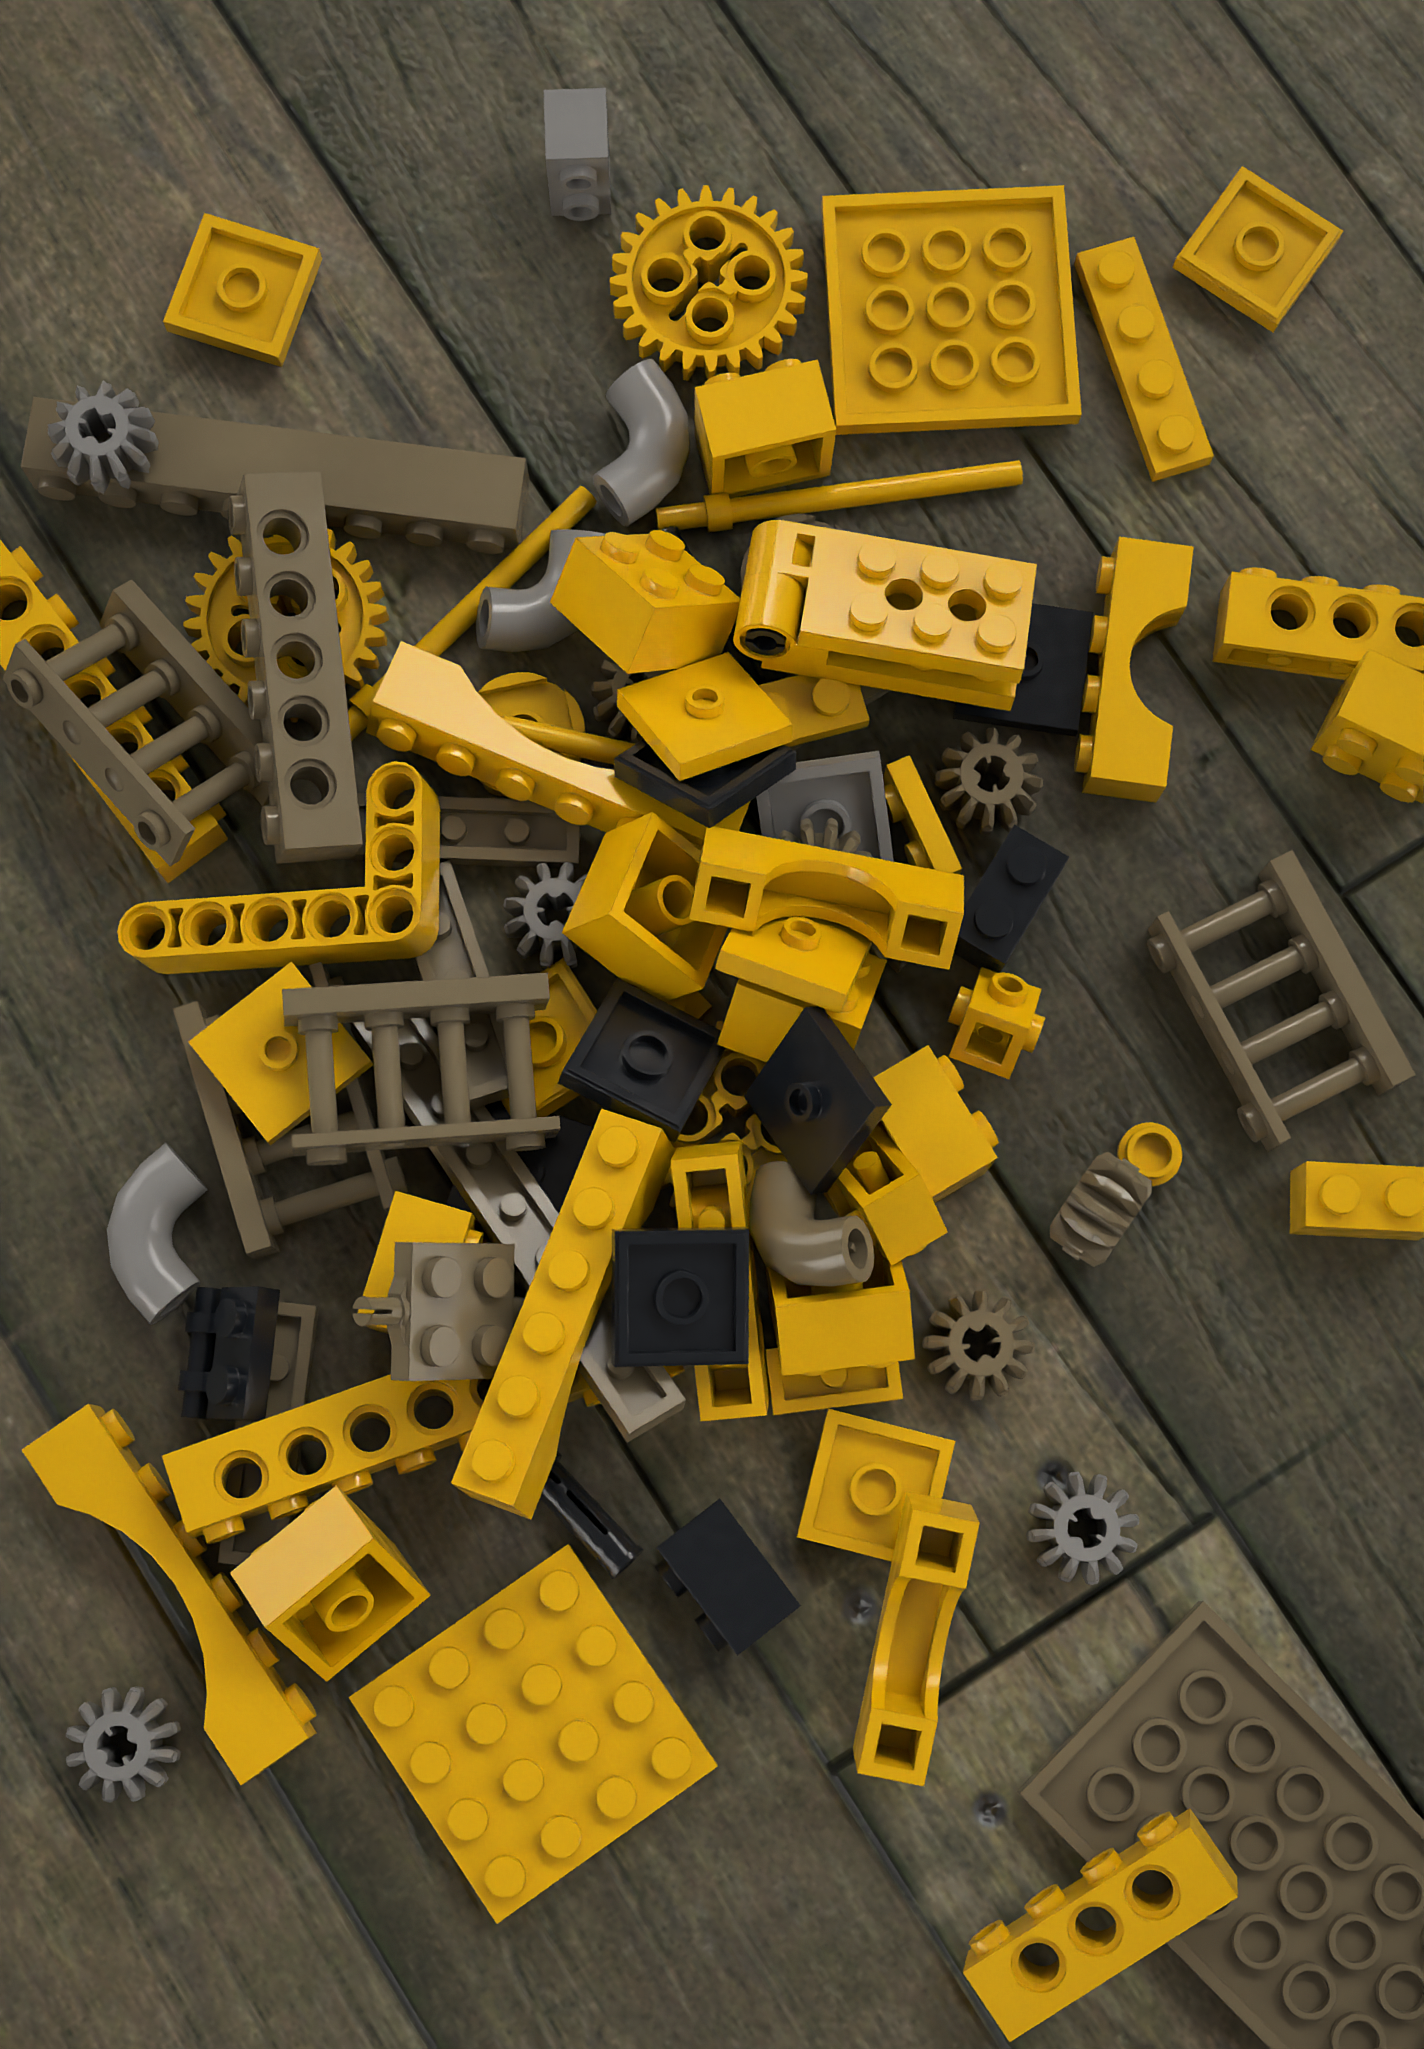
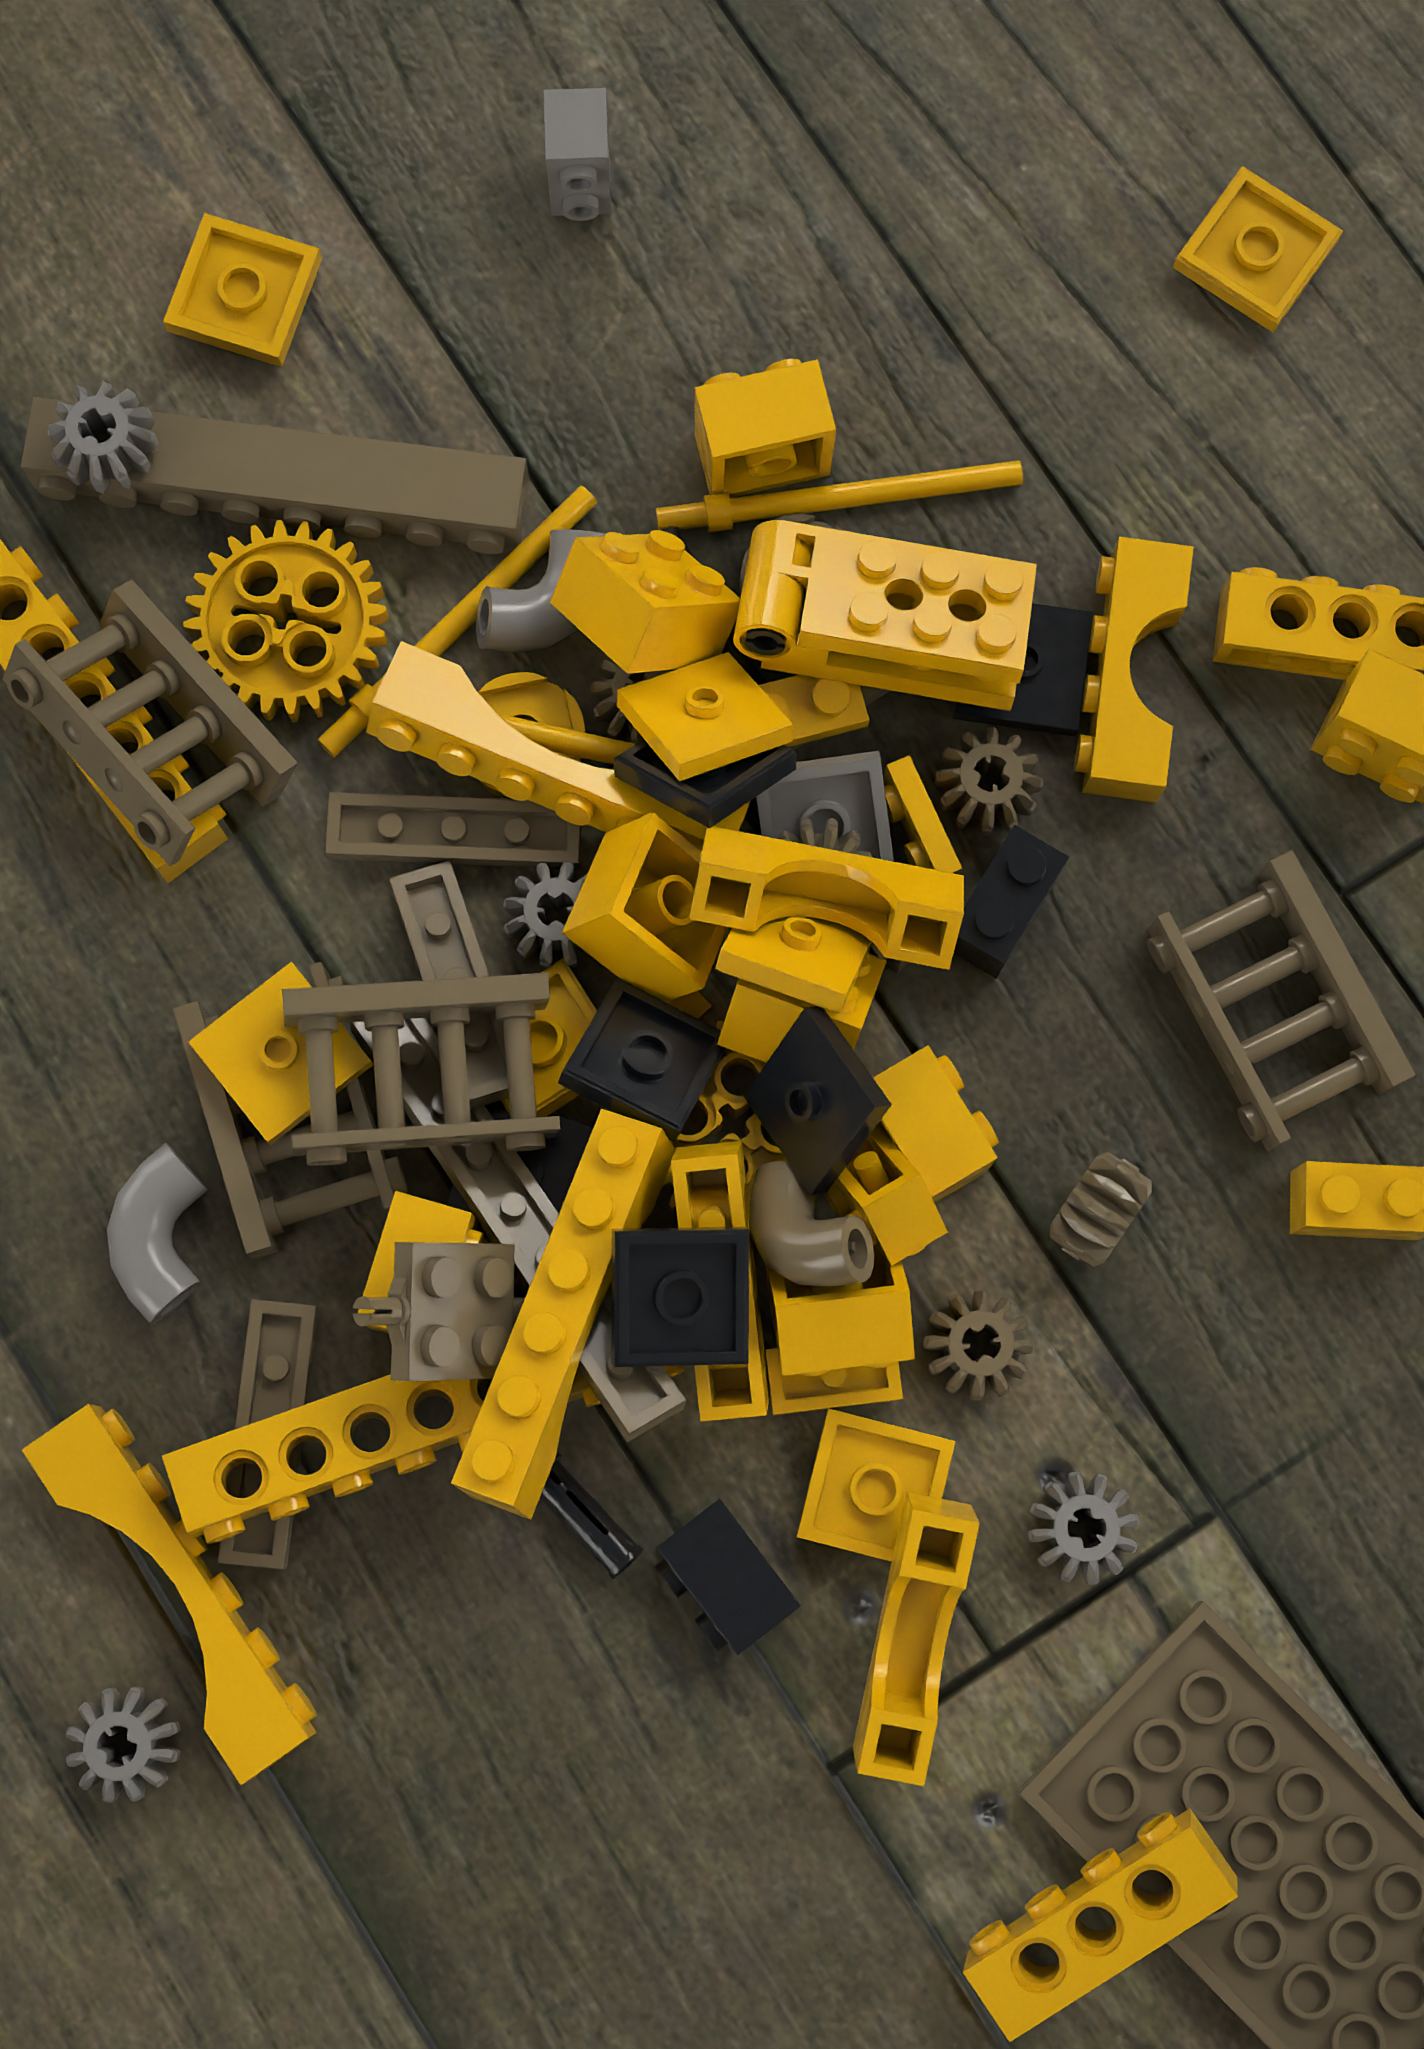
yellow beam [117,761,440,974] -> none
black plate [178,1286,280,1422] -> none
dark tan brick [228,471,363,864] -> none
yellow brick [230,1485,431,1682] -> none
yellow plate [349,1544,718,1924] -> none
light grey cylinder [593,359,690,527] -> none
yellow gear [610,185,808,381] -> none
yellow plate [821,185,1082,435] -> none
yellow brick [947,967,1045,1079] -> none
yellow plate [1074,236,1214,482] -> none
yellow plate [1117,1122,1182,1187] -> none

